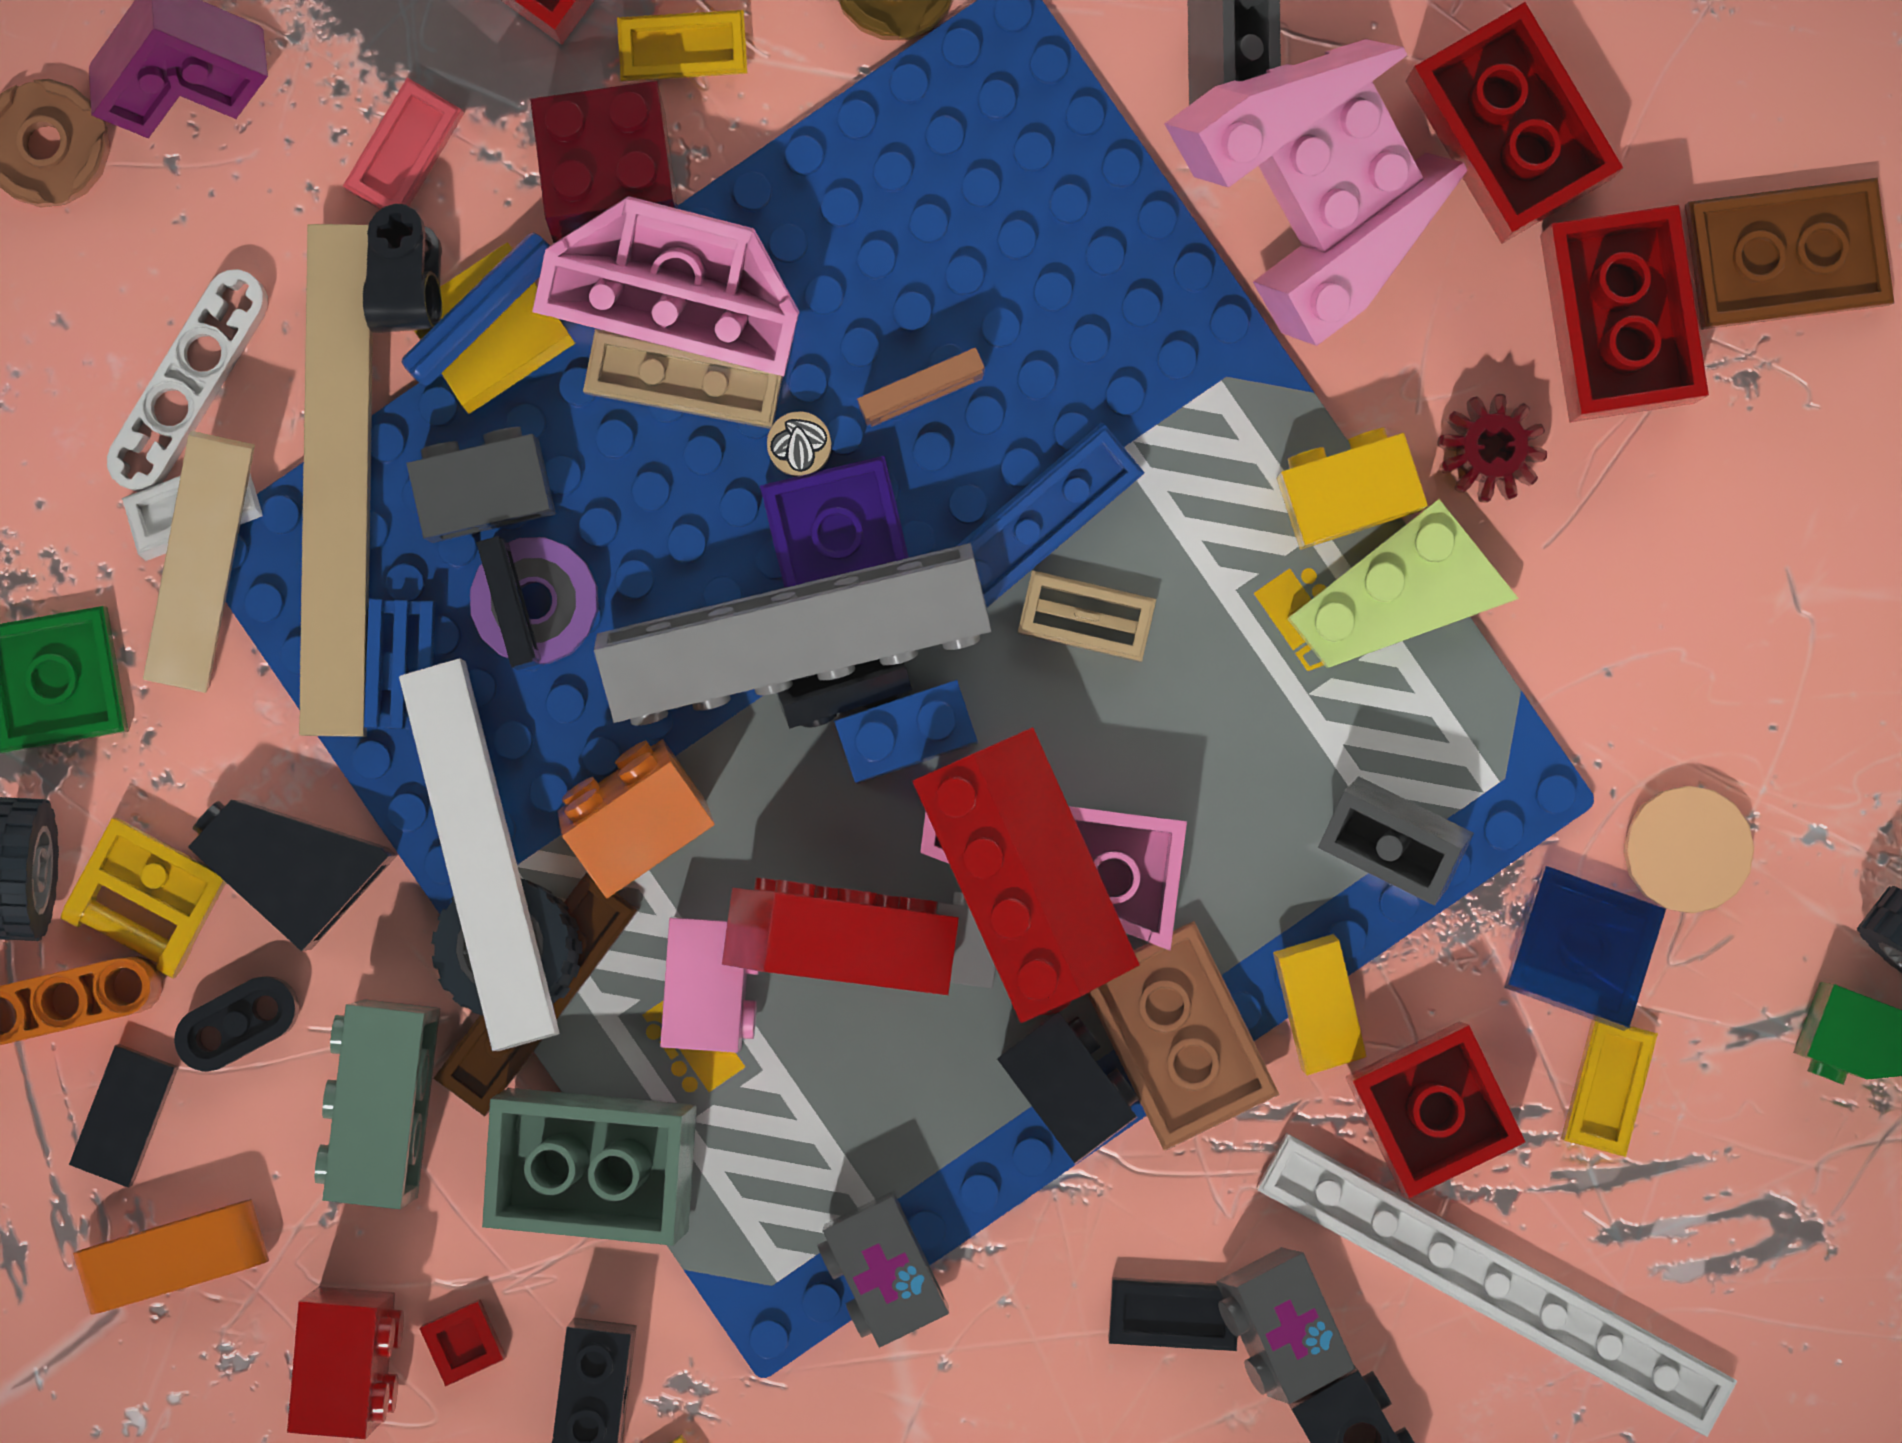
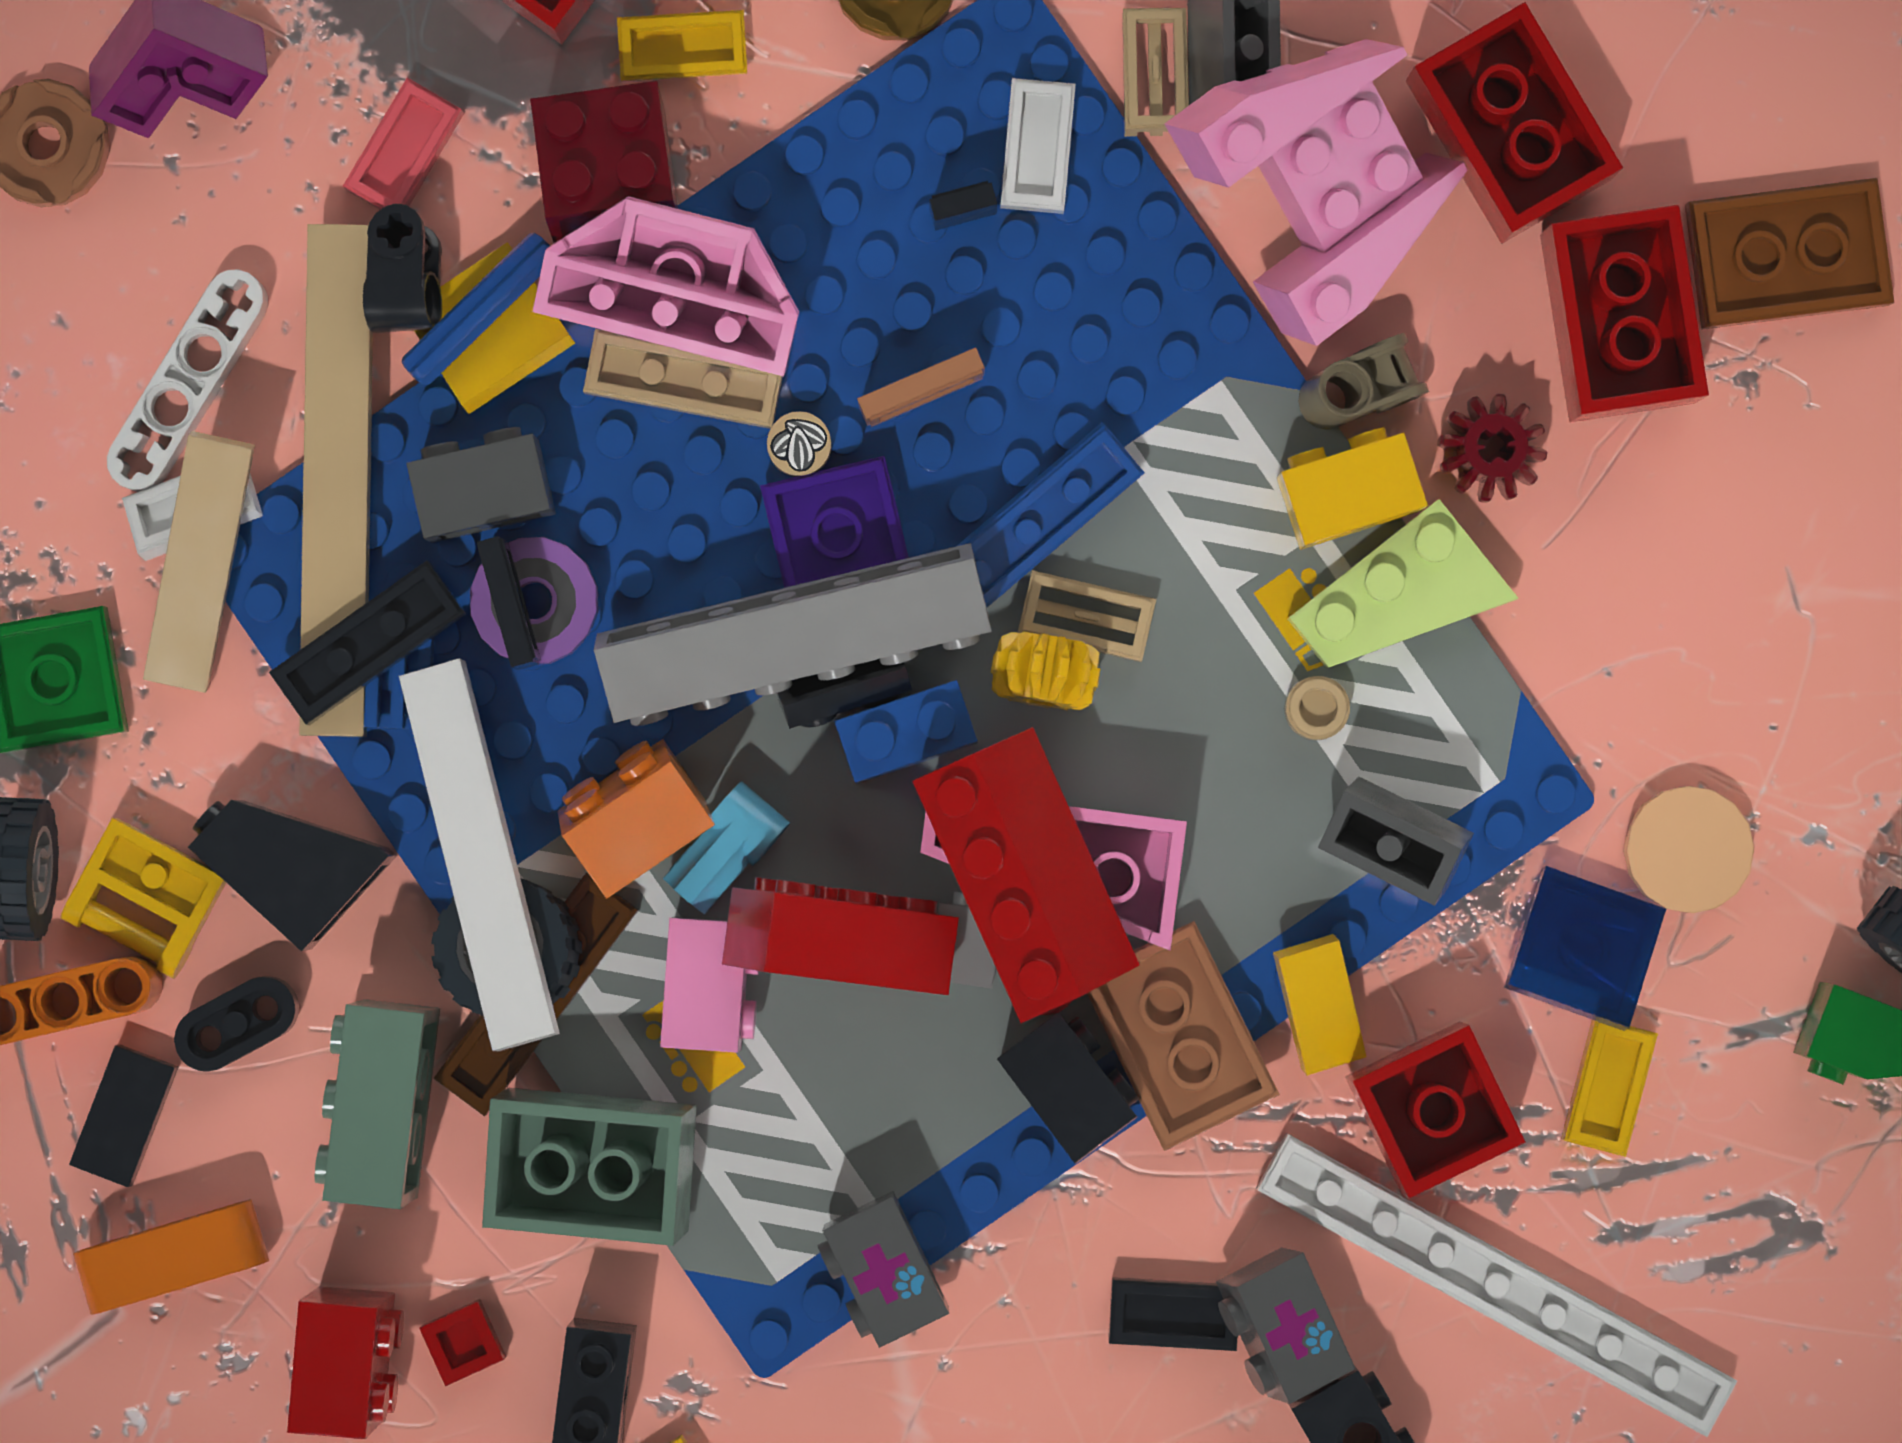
none -> black tile [269,560,466,726]
none -> medium azure piece [663,781,790,914]
none -> black tile [929,181,997,231]
none -> yellow gear [990,631,1101,711]
none -> white tile [1000,78,1076,214]
none -> tan tile [1122,8,1189,137]
none -> tan tile [1284,676,1350,740]
none -> dark tan piece [1298,333,1430,430]

